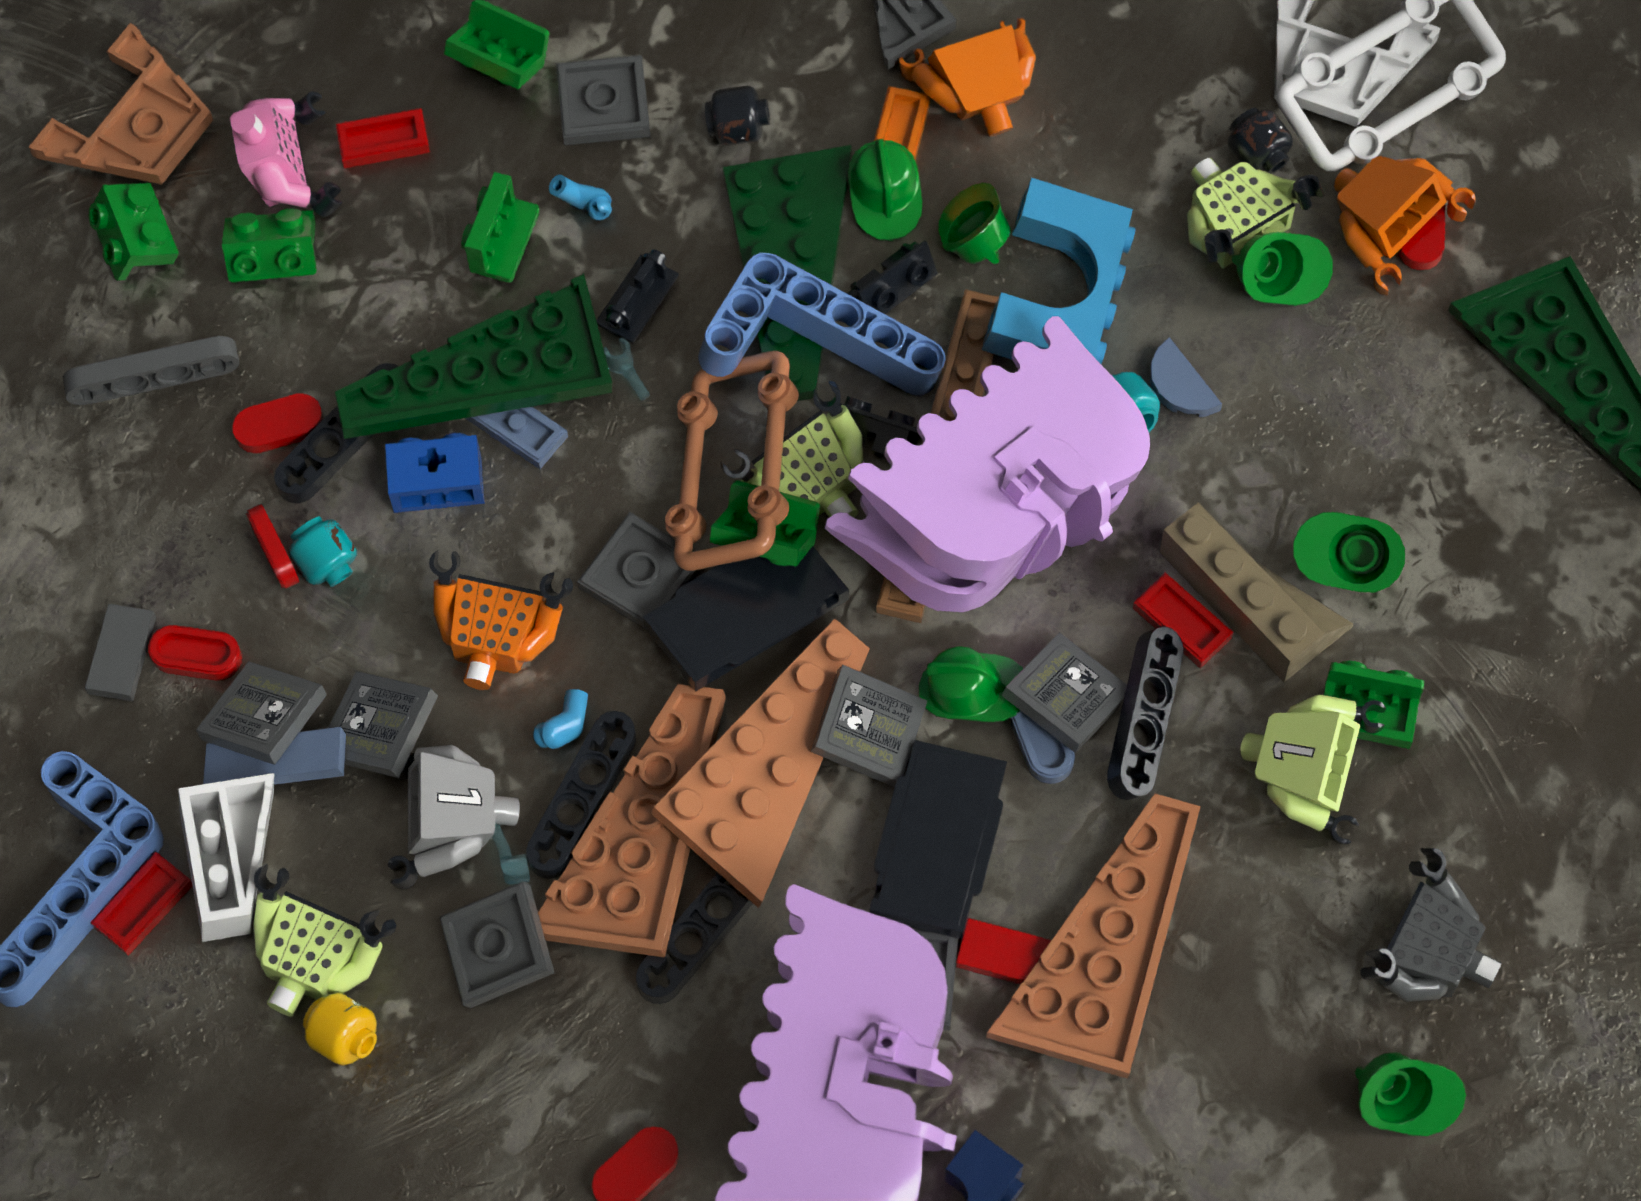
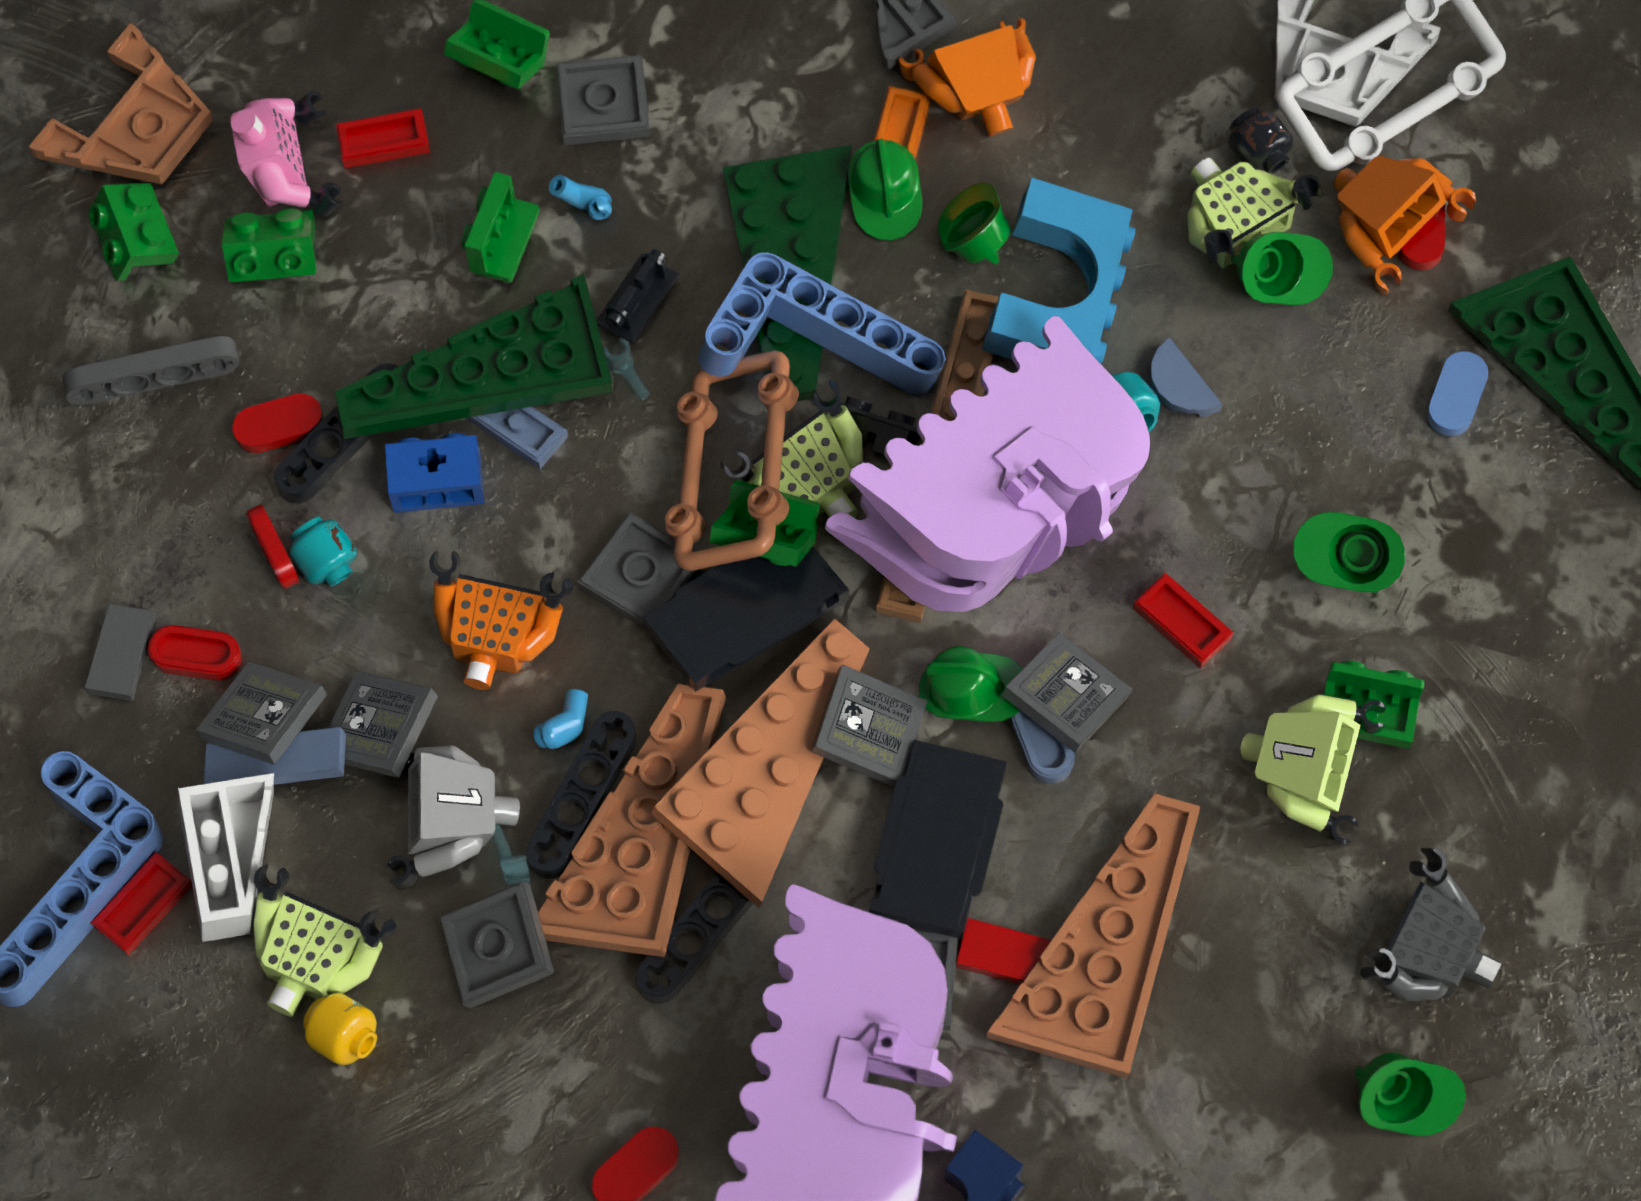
black head [705,86,771,146] -> none
black hinge [847,240,938,314] -> none
black beam [1107,626,1184,800] -> none
dark tan wedge [1160,502,1353,682] -> none
none -> medium blue tile [1427,351,1488,436]

